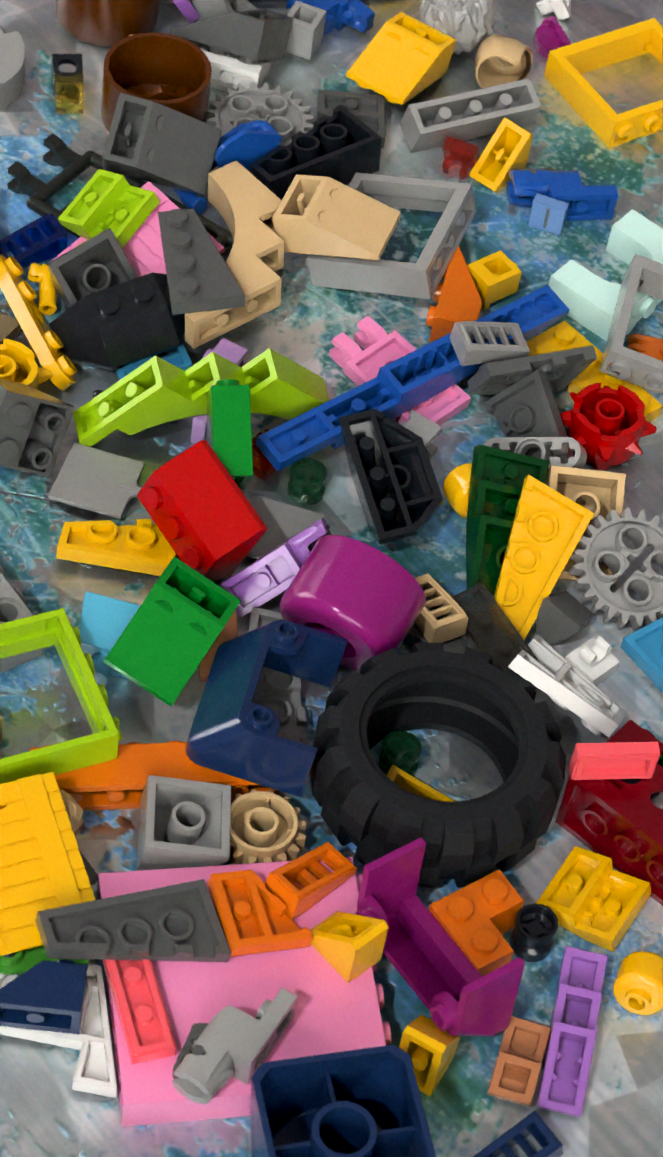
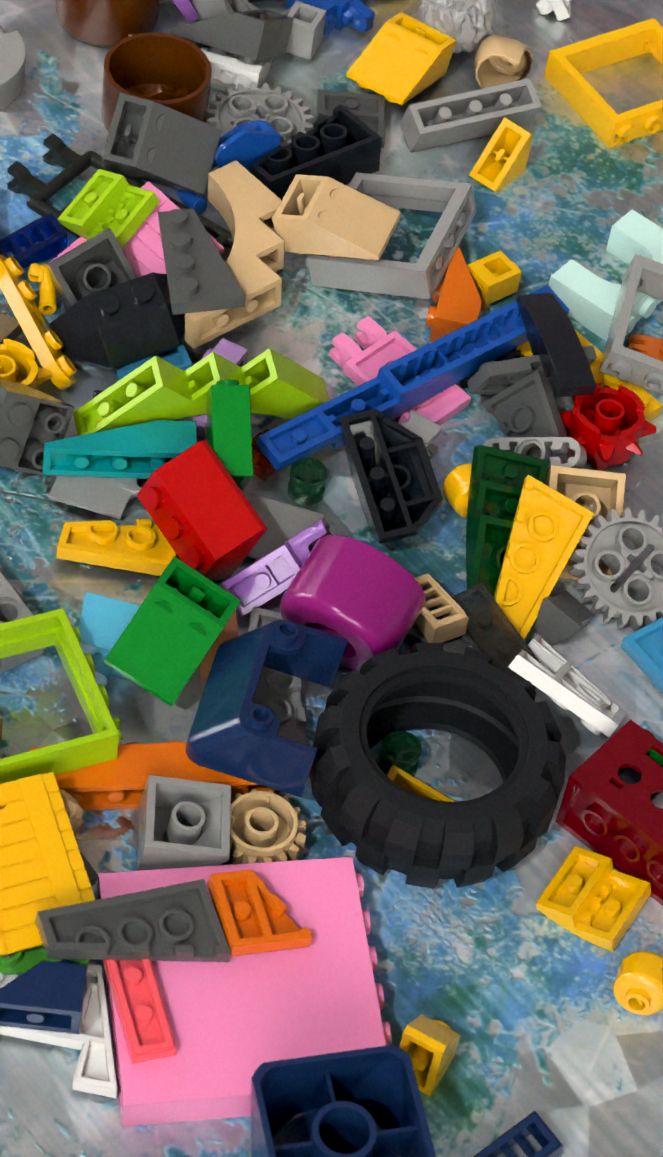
clear yellow leg [51,54,84,114] -> none
light grey plate [172,988,297,1104] -> none
orange slope [265,842,357,920] -> none
yellow slope [310,911,388,983] -> none
magenta windscreen [355,838,525,1037] -> none
orange brick [429,869,524,977] -> none
clear red tile [442,136,480,180] -> none
light grey slope [449,321,530,367] -> none
nougat slope [487,1016,551,1108] -> none
blue plate [506,167,618,221] -> none
black wheel [510,903,558,962] -> none
medium blue tile [528,193,569,236] -> none
magenta tile [533,16,571,59] -> none
medium lavender slope [537,946,608,1118] -> none
white tile [565,636,620,686] -> none
coral tile [568,742,660,780] -> none
none -> teal slope [42,420,197,479]
none -> black slope [516,293,596,397]

